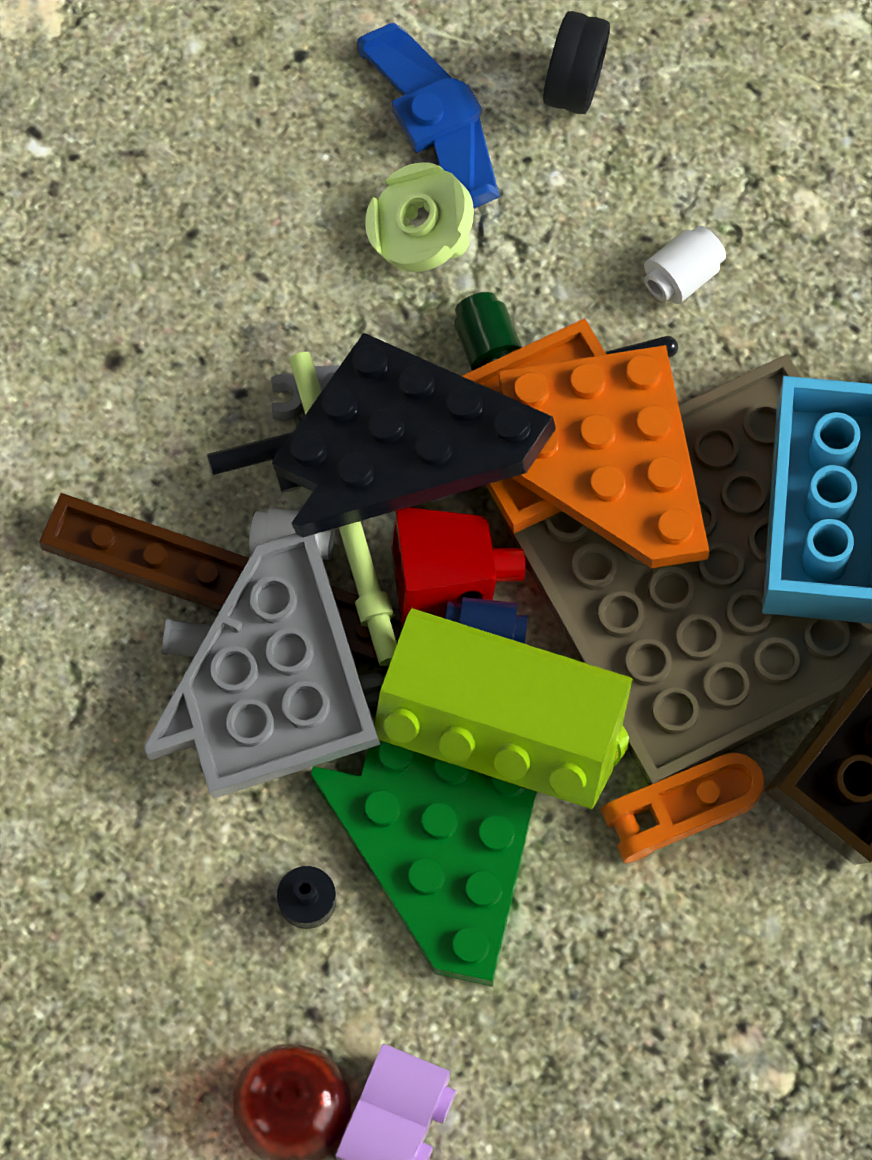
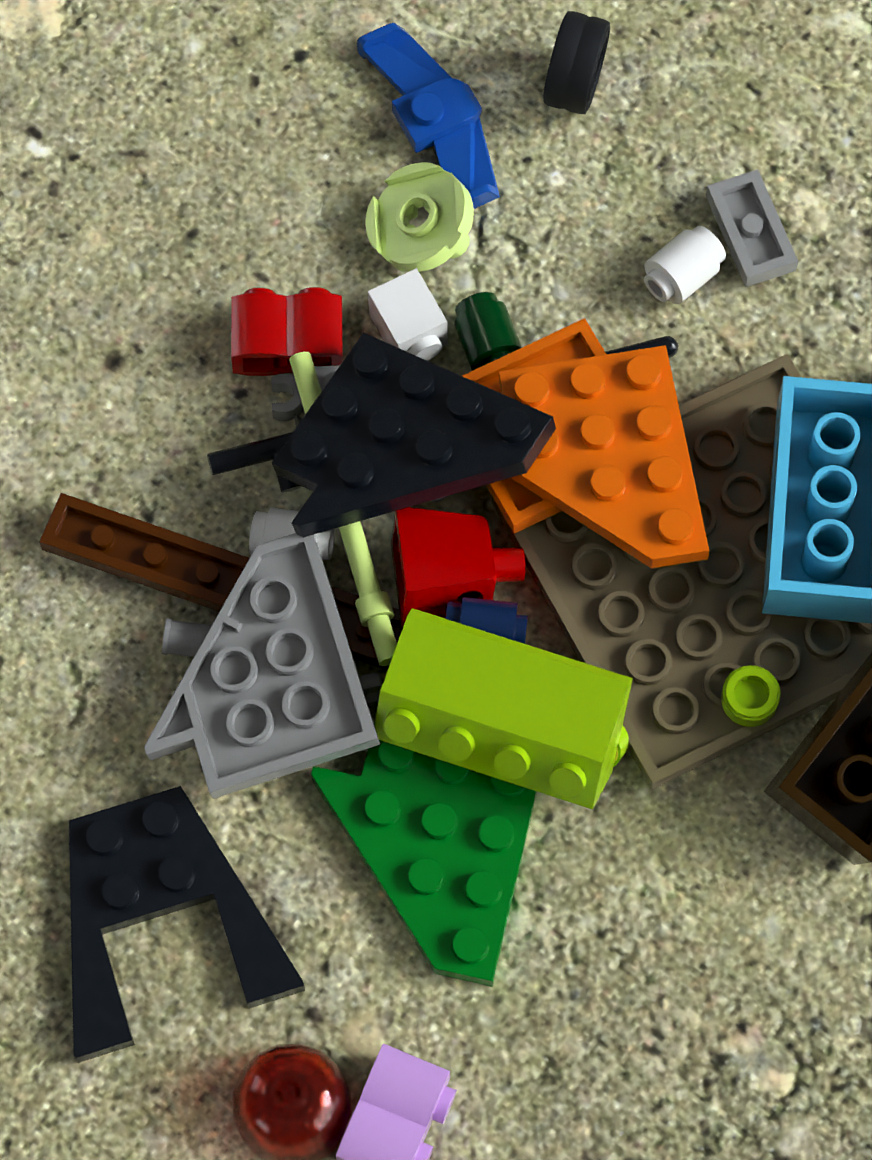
black tile [277,866,337,929] -> none
orange plate [600,752,764,863] -> none
none -> black wing [69,786,305,1063]
none -> red brick [231,287,343,376]
none -> white brick [368,268,448,361]
none -> light grey plate [706,169,798,287]
none -> lime tile [721,665,781,727]

